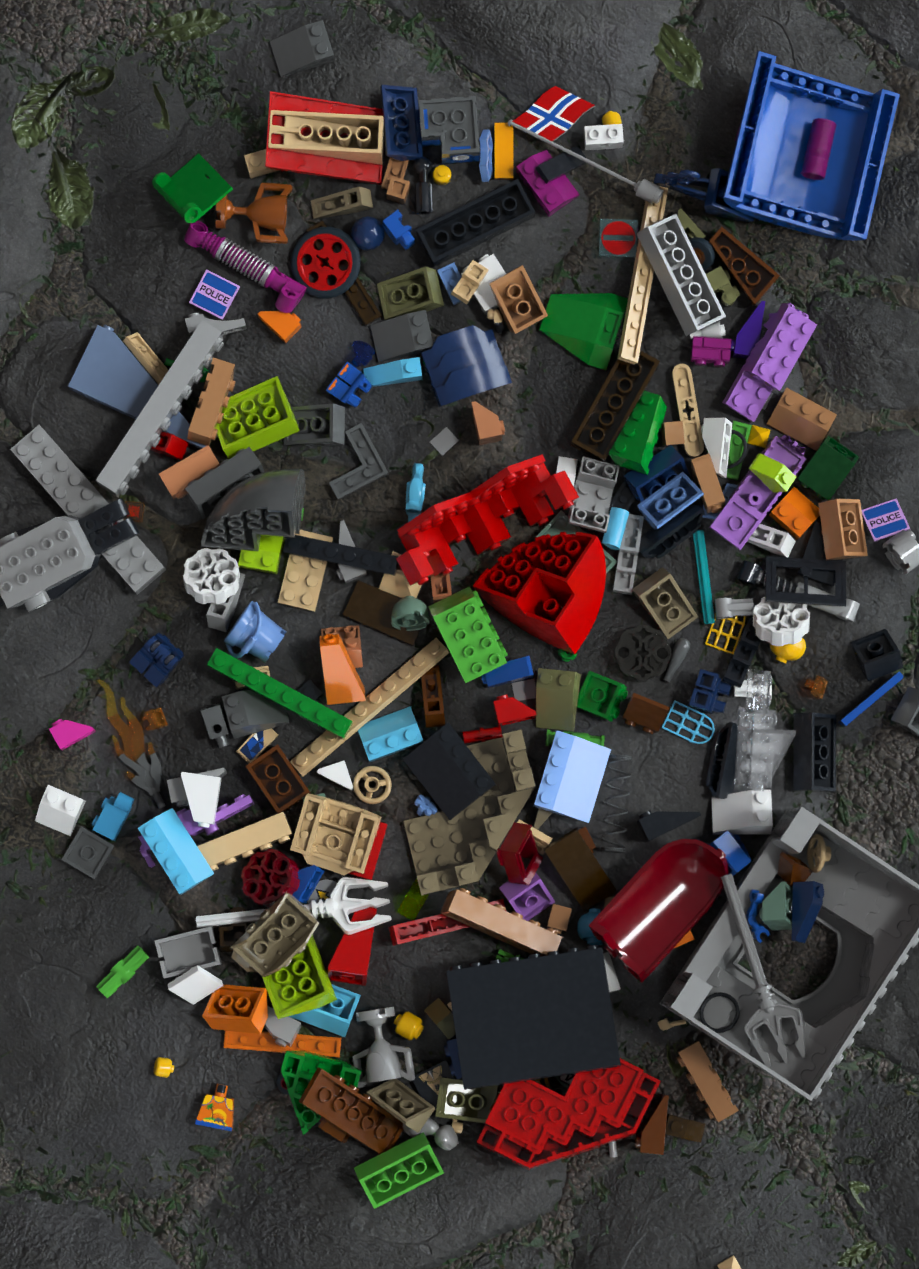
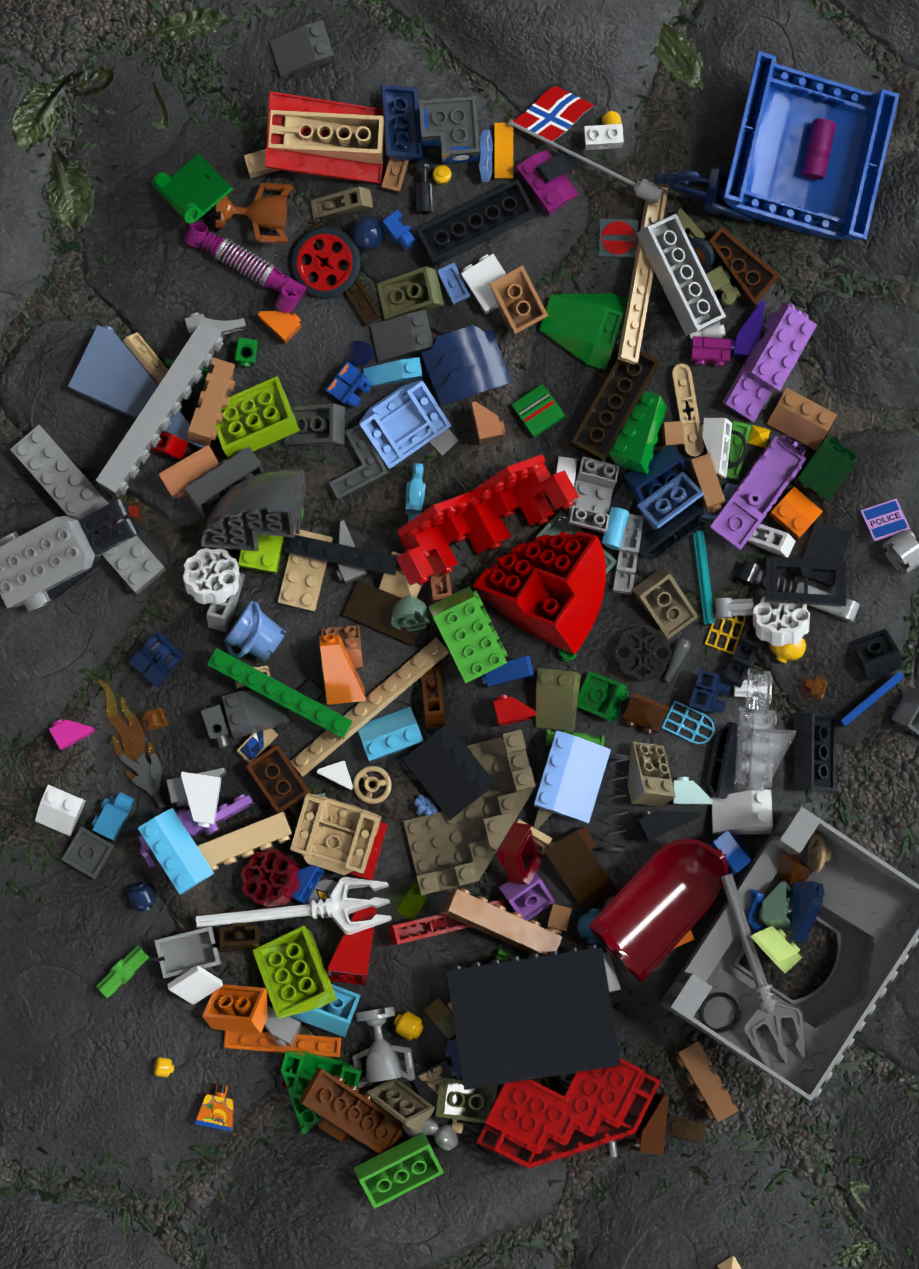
piece [189,269,240,320] -> none
dark tan slope [231,893,319,977] -> none
medium nougat panel [386,176,411,205] -> none
tan slope [451,260,489,304] -> none
red pin [463,726,502,744] -> none
tan arm [487,309,504,333] -> none
light grey sticker [512,679,536,701] -> none
tan hand [658,1018,686,1031] -> none
lime slope [749,453,796,493] -> none
medium nougat slope [818,499,868,560] -> none
none -> dark blue head [127,882,155,912]
none -> green brick [235,337,259,368]
none -> light blue slope [359,380,451,469]
none -> green slope [511,384,565,438]
none -> dark tan slope [628,742,676,807]
none -> light aqua slope [673,777,713,805]
none -> yellowish green slope [751,926,802,973]

